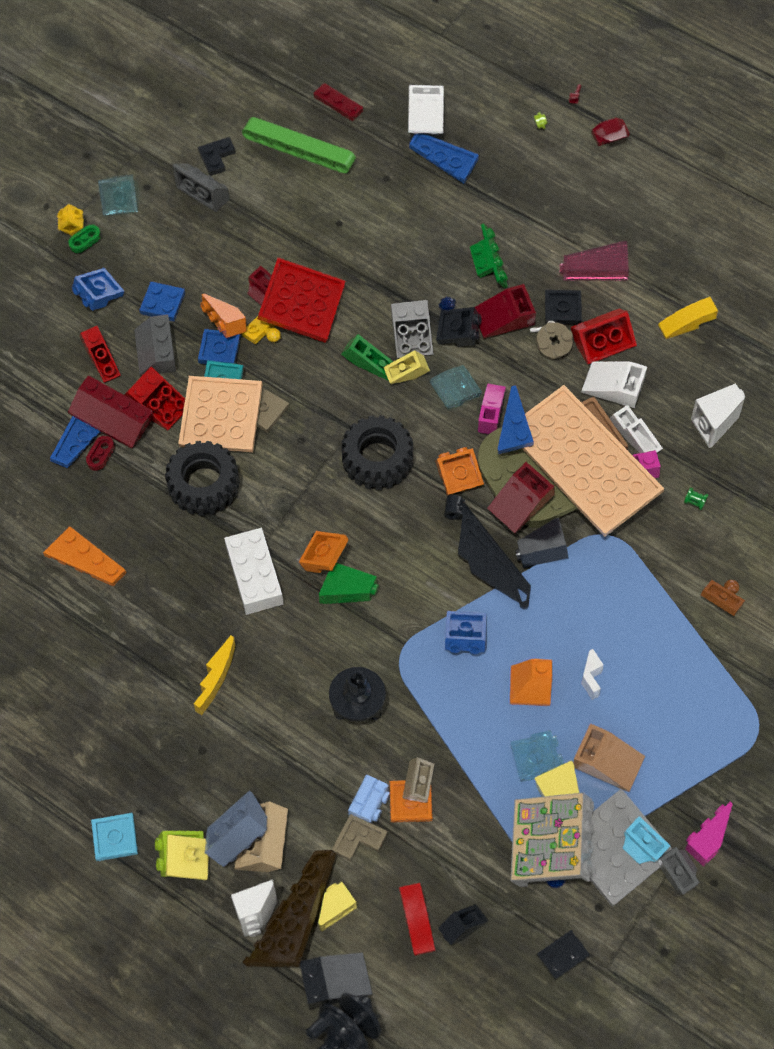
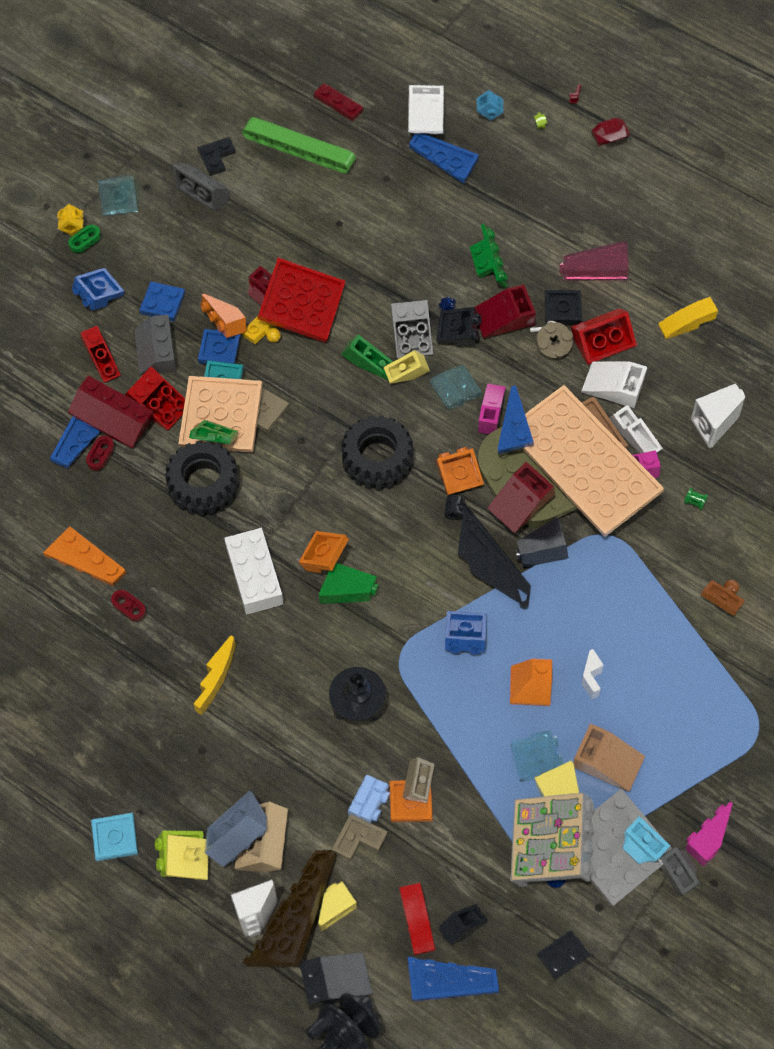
none -> dark red plate [111,590,146,622]
none -> green wing [189,419,238,444]
none -> blue wing [408,957,499,1002]
none -> dark azure brick [476,90,504,120]

